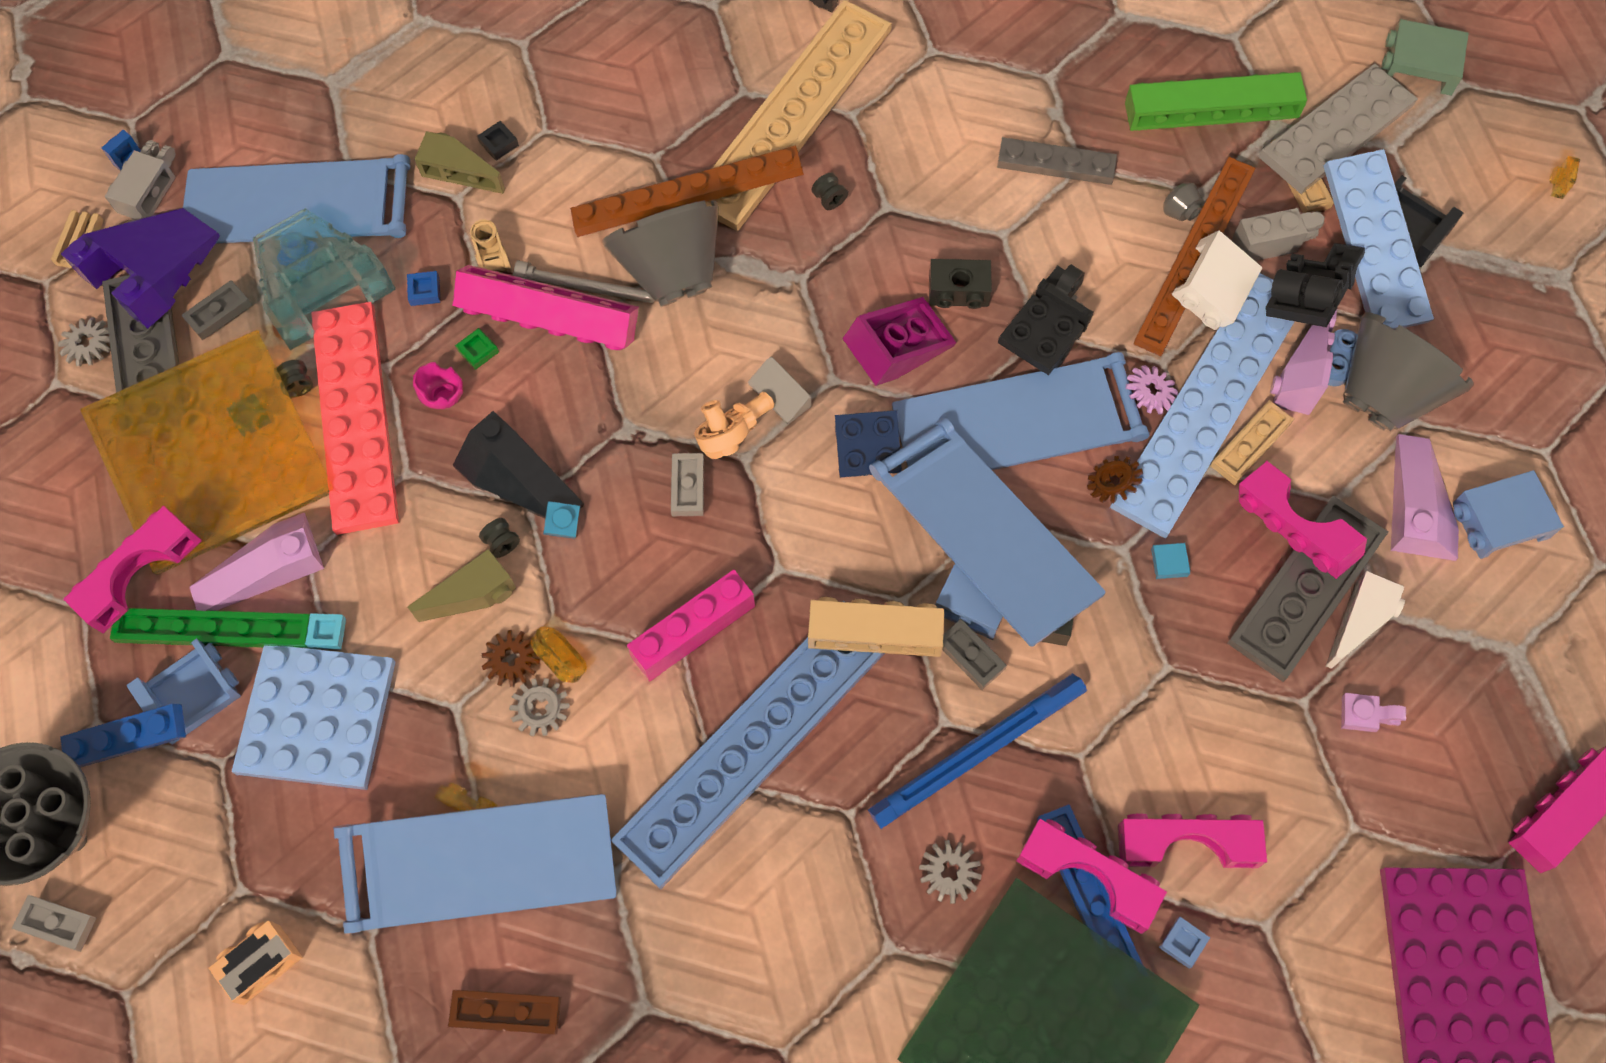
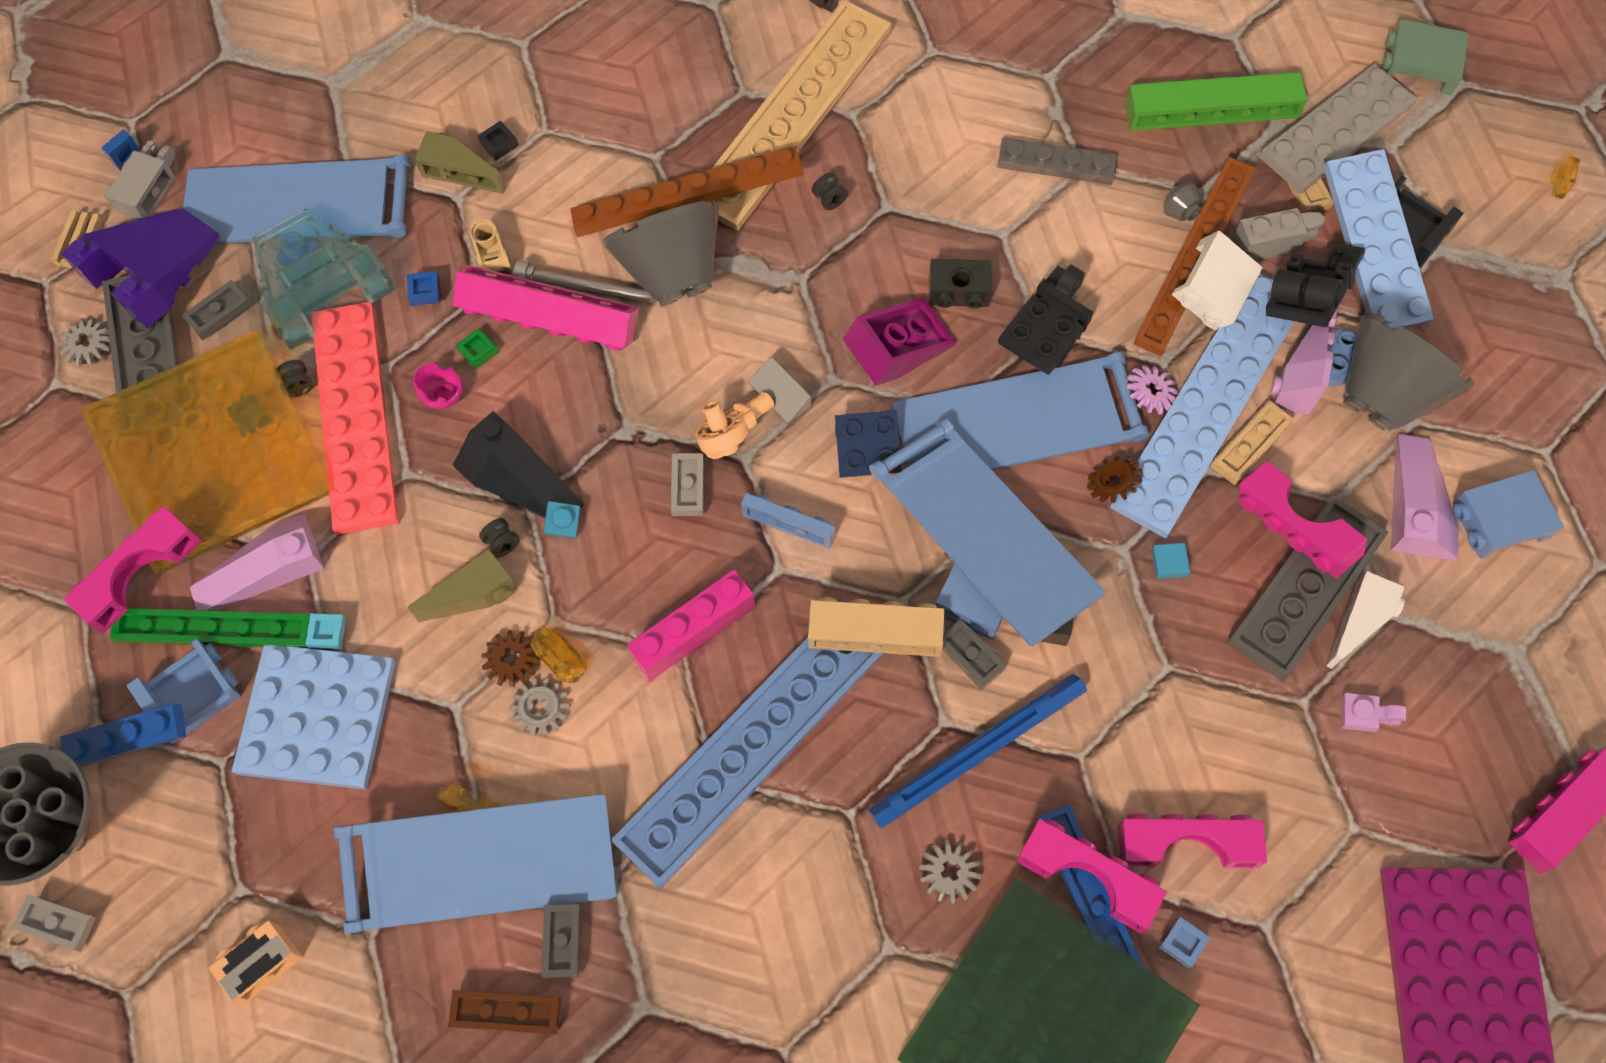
none -> dark grey plate [541,904,581,979]
none -> medium blue plate [741,493,835,549]

